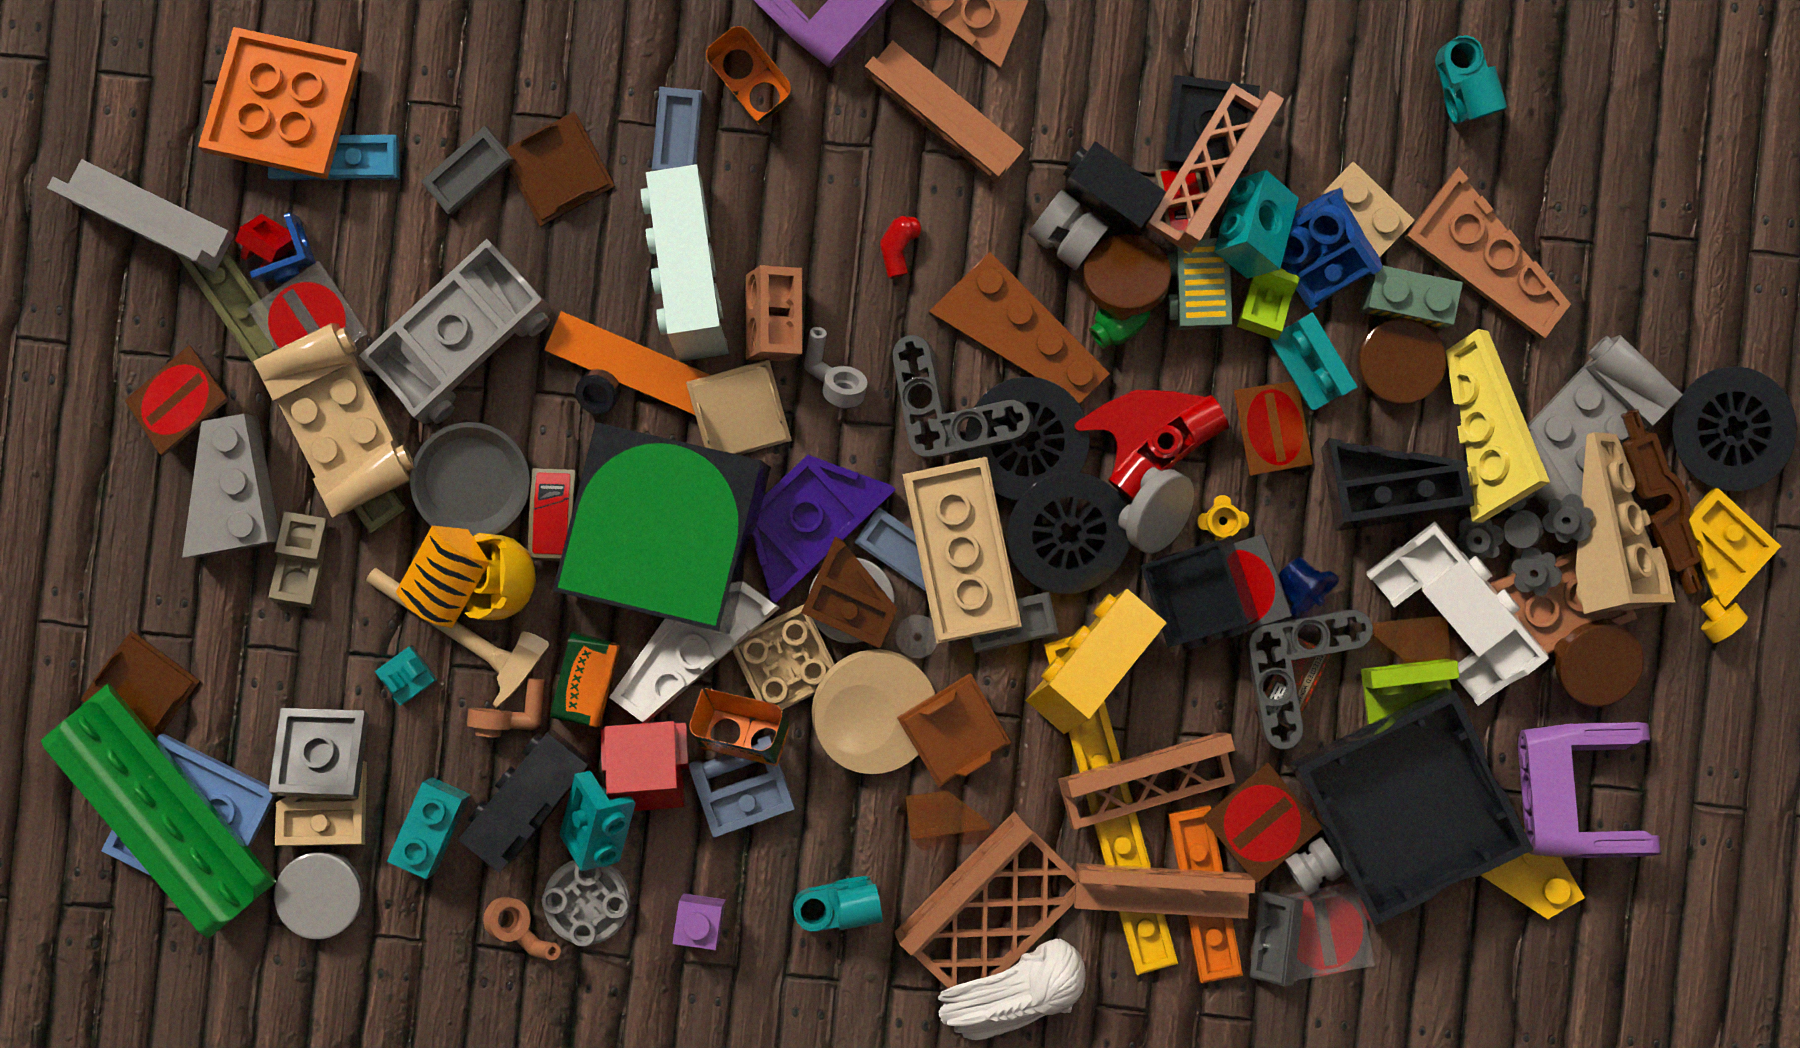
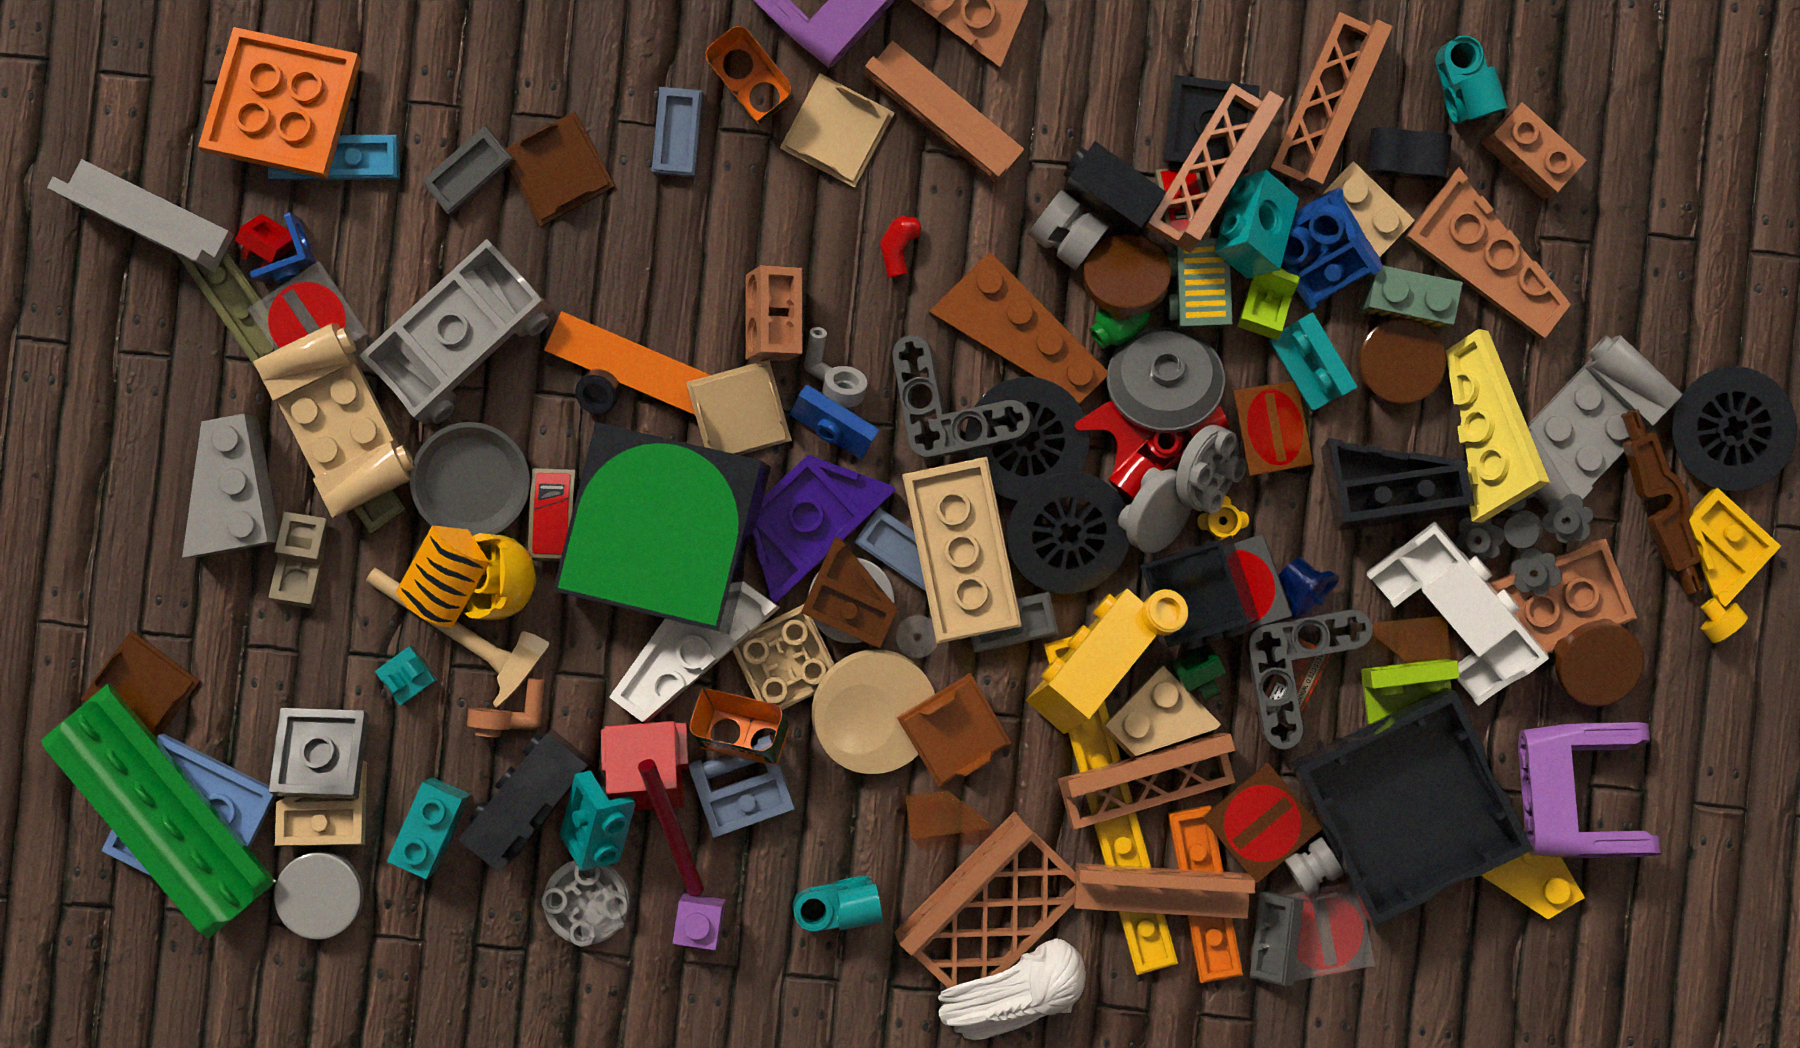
piece [124,345,228,457] -> none
nougat plate [483,897,561,960] -> none
piece [550,631,621,727] -> none
light aqua wedge [640,164,729,362] -> none
tan wedge [1575,432,1675,614] -> none
none -> clear tile [581,884,626,942]
none -> dark red bar [638,759,704,896]
none -> tan piece [780,73,895,188]
none -> blue plate [790,385,879,460]
none -> tan wing [1102,666,1221,758]
none -> dark grey piece [1107,327,1225,433]
none -> yellow tile [1142,589,1188,636]
none -> dark green tile [1170,644,1226,701]
none -> light grey tile [1176,425,1247,514]
none -> nougat fence [1269,12,1393,190]
none -> black axle [1367,127,1452,181]
none -> nougat brick [1481,102,1587,200]

